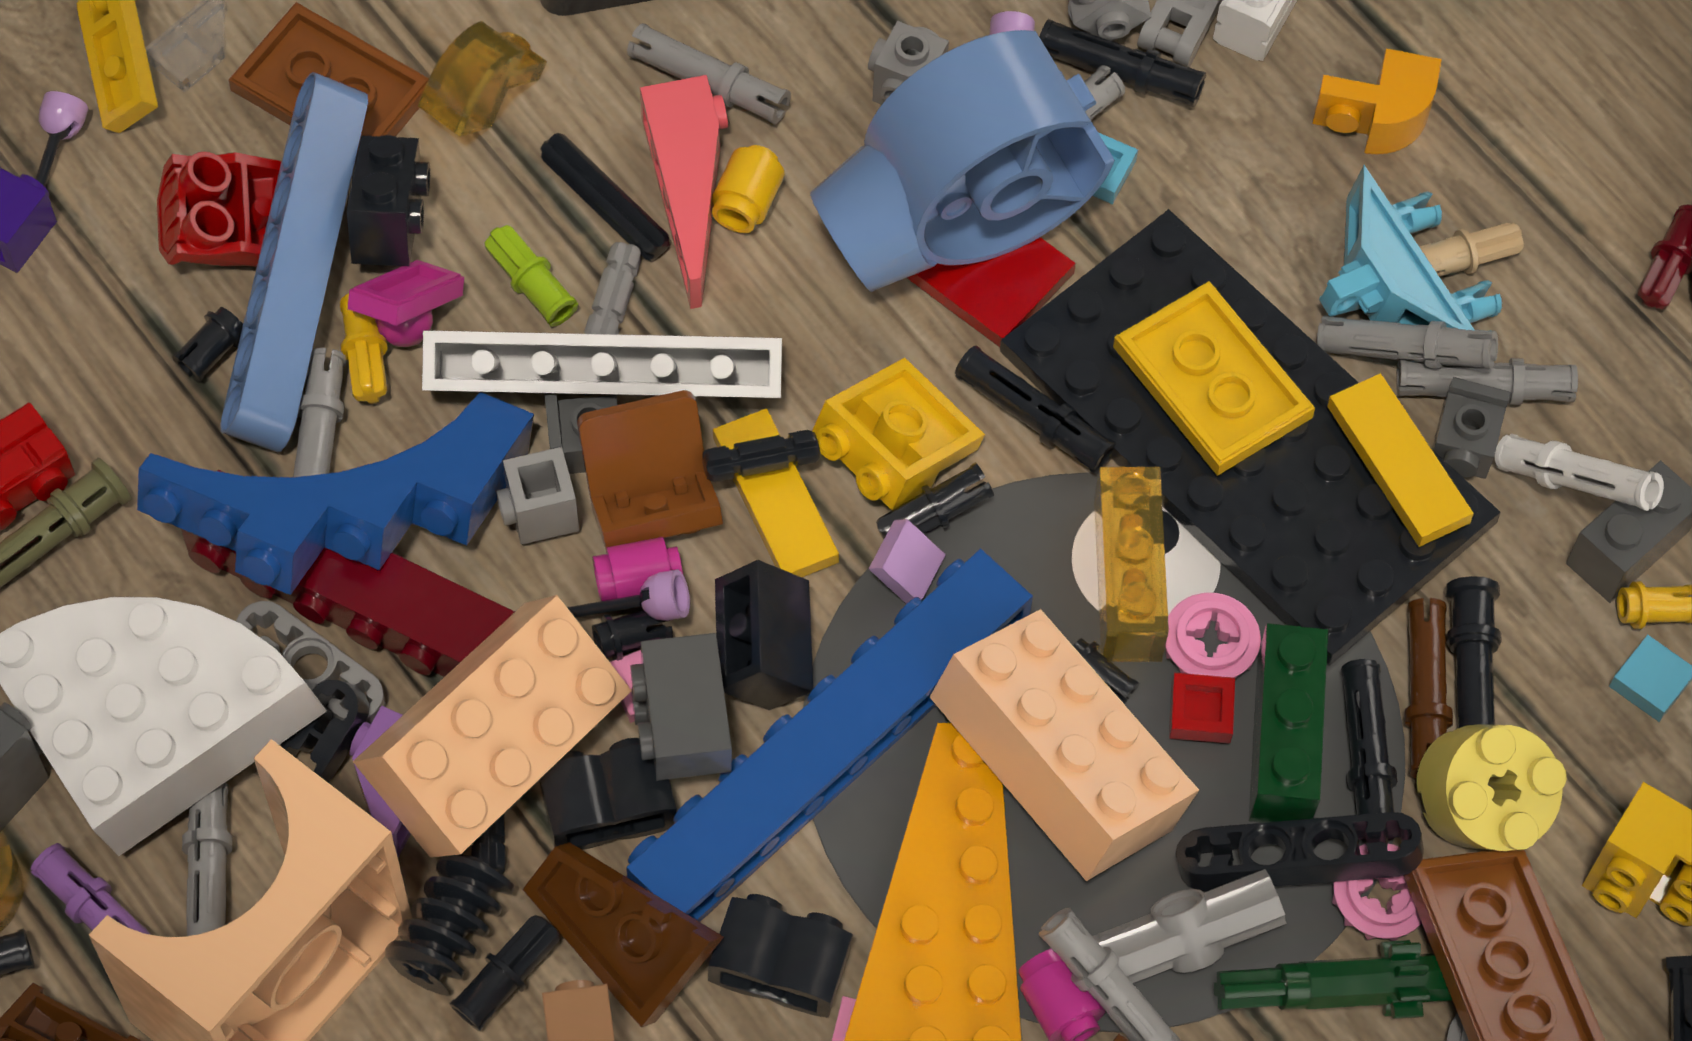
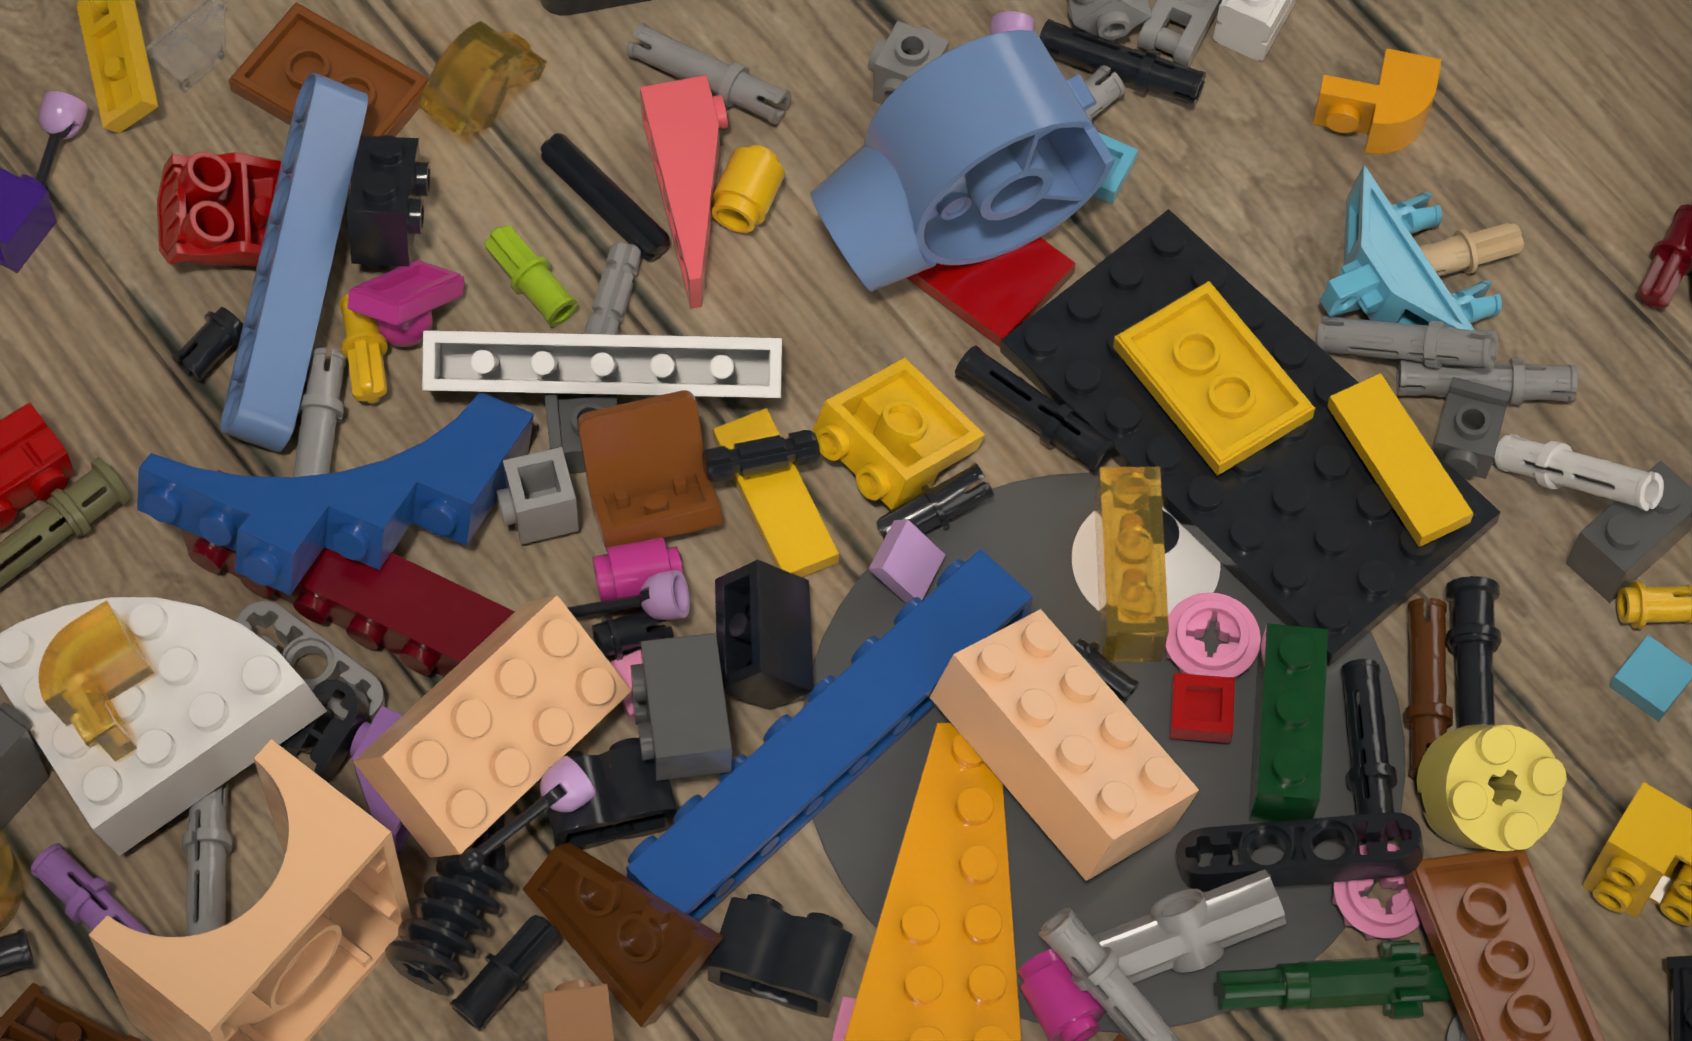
none -> clear yellow brick [38,600,154,762]
none -> hinge [458,756,596,873]

